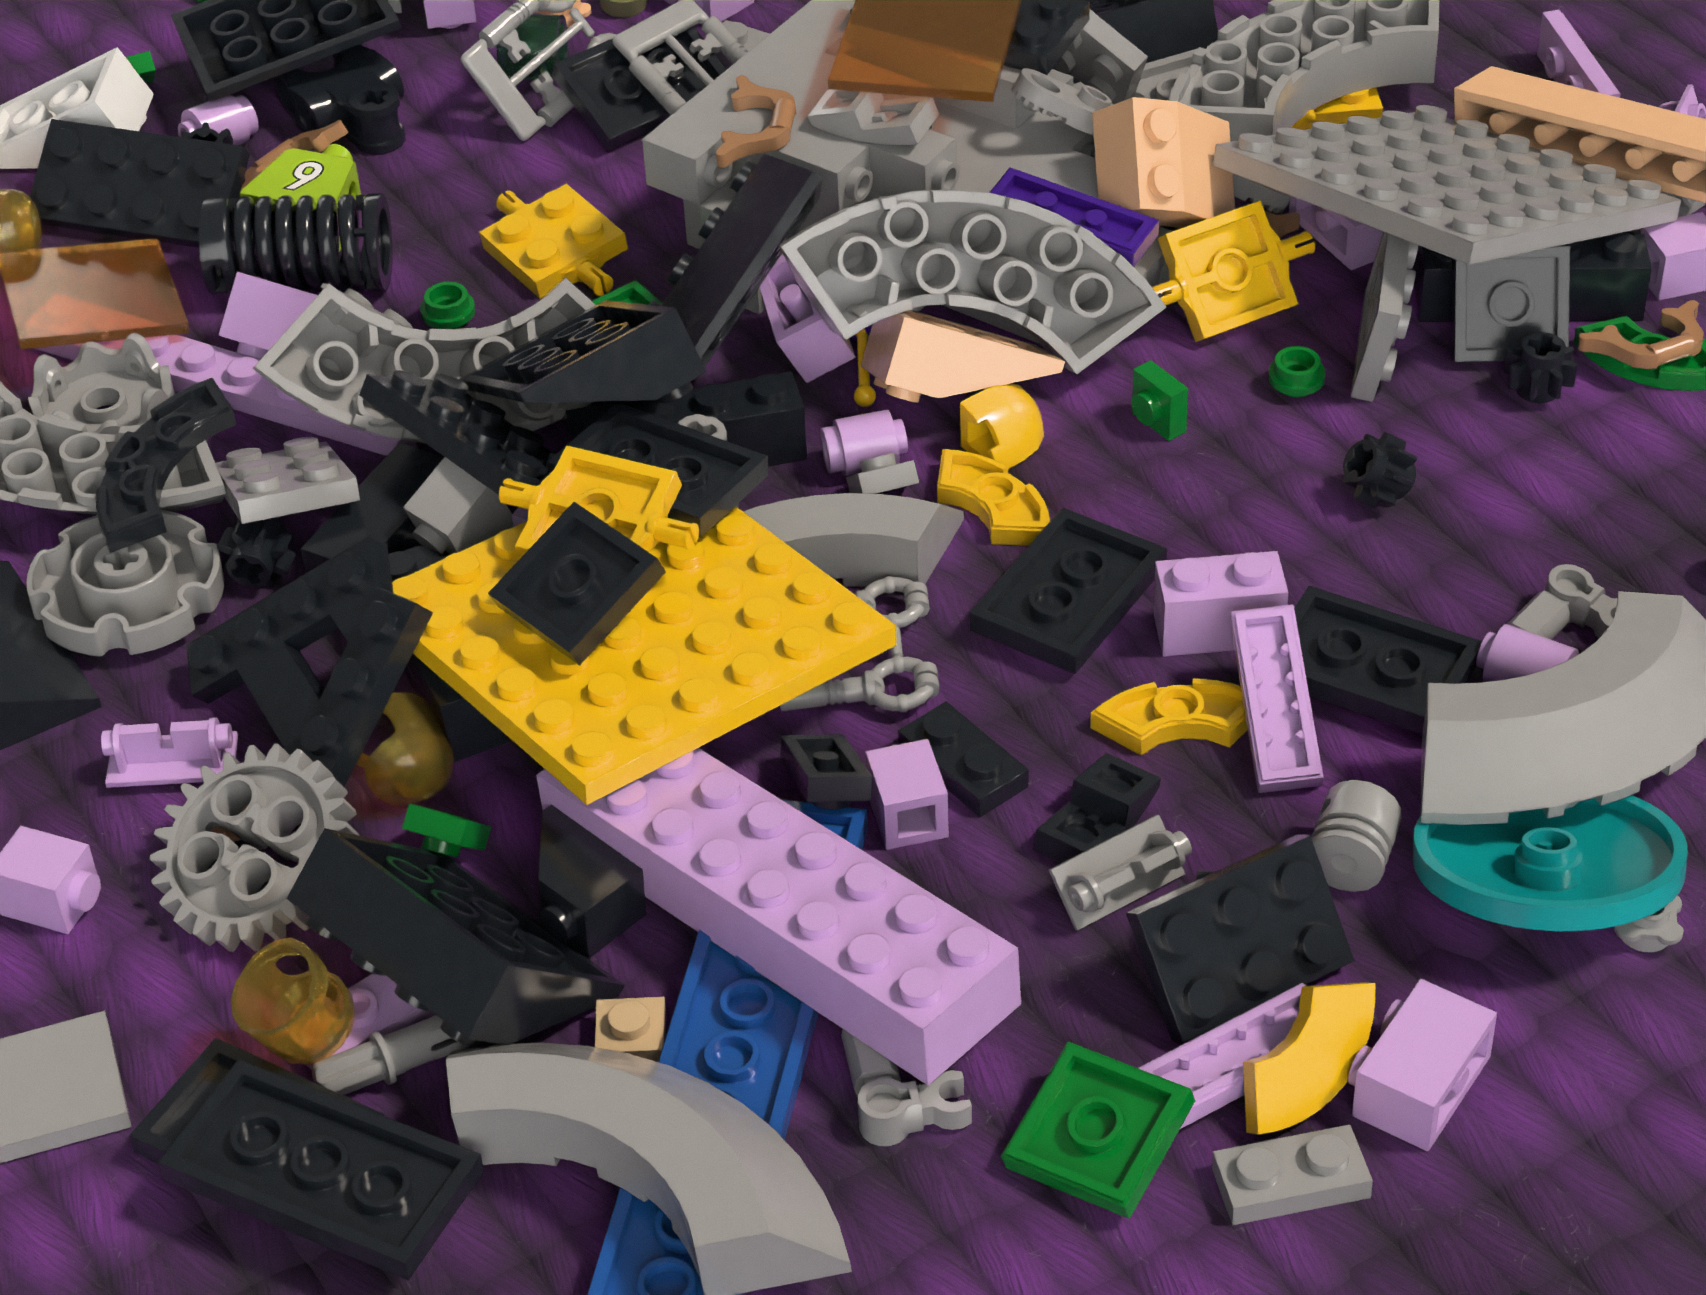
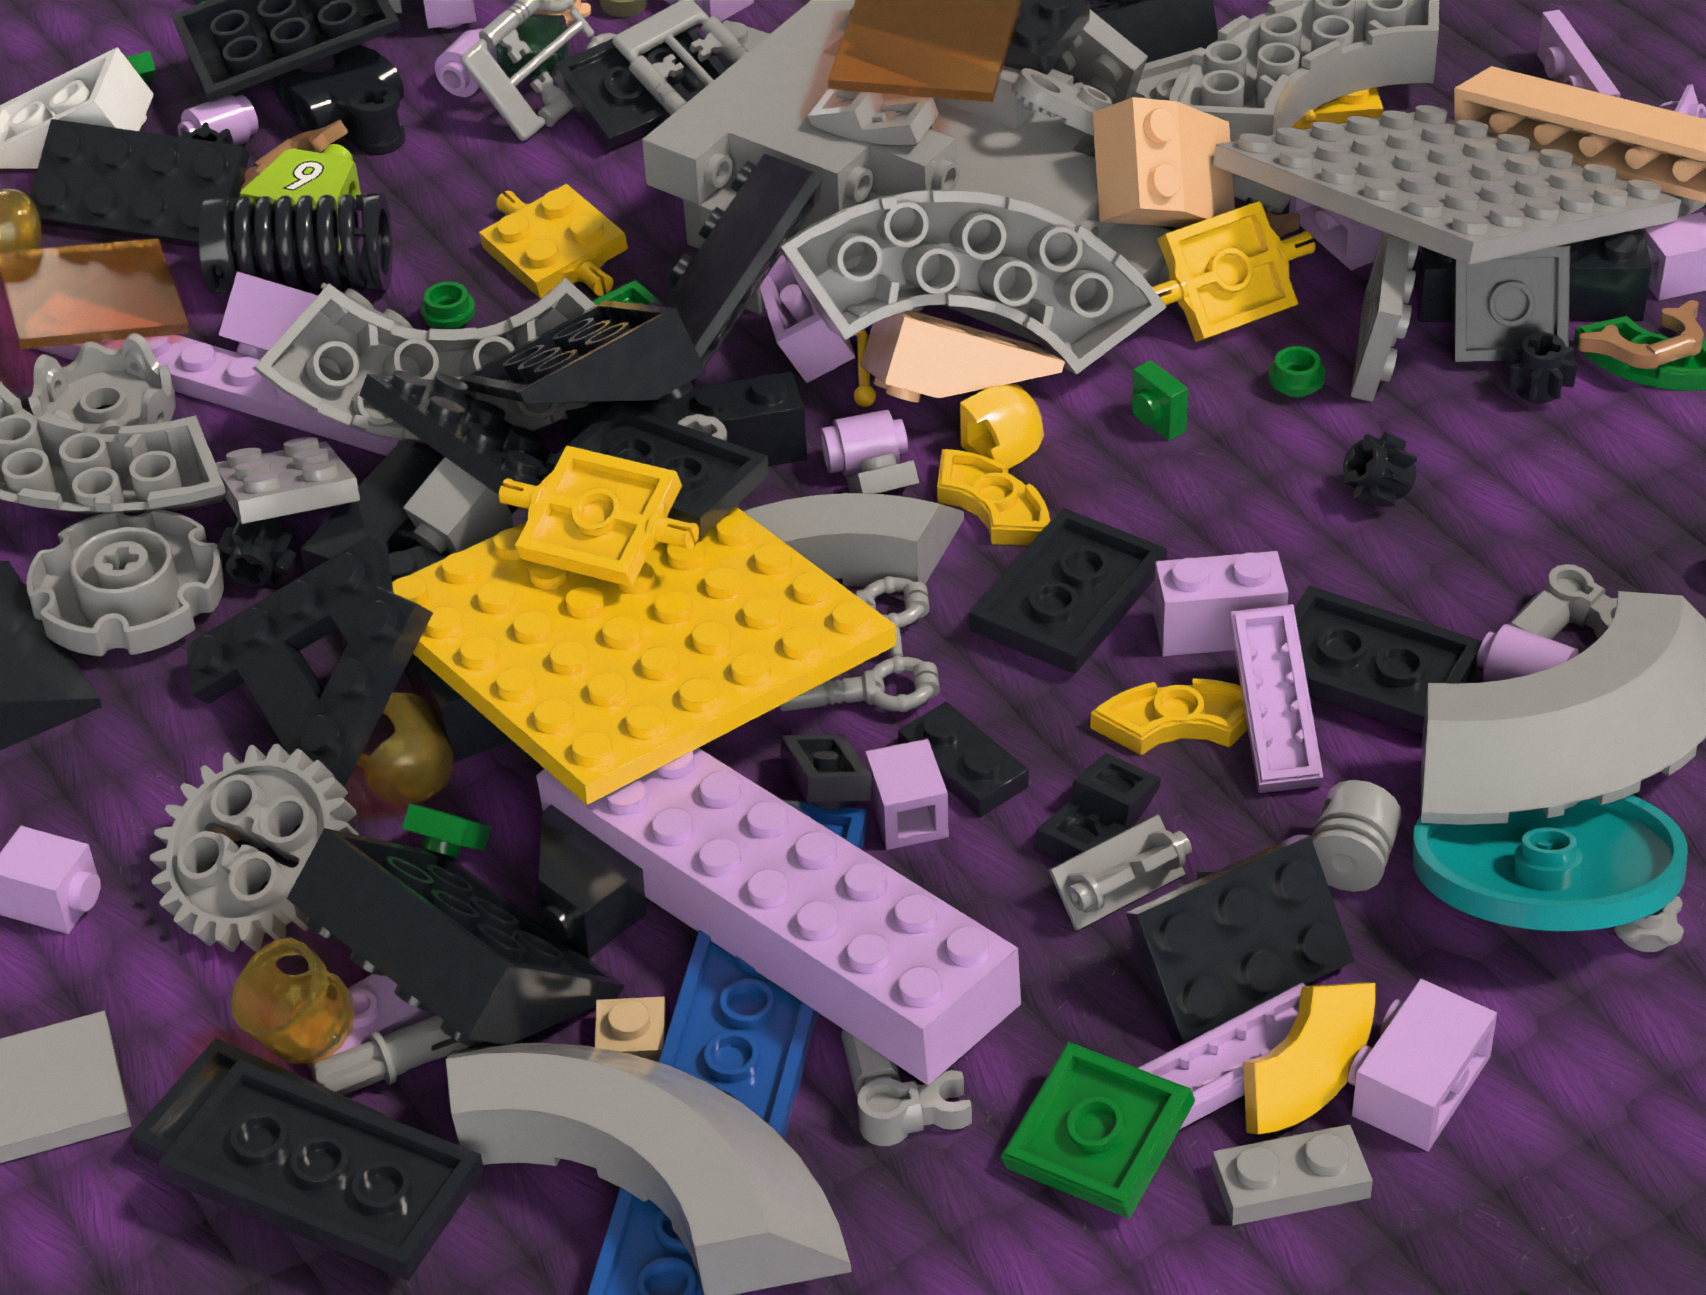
black tile [96,378,237,553] -> none
lavender hinge [101,718,238,788] -> none
black plate [488,502,666,666] -> none
medium nougat helmet [716,75,797,168] -> none
dark purple tile [989,167,1159,267] -> none
none -> lavender brick [435,29,503,97]

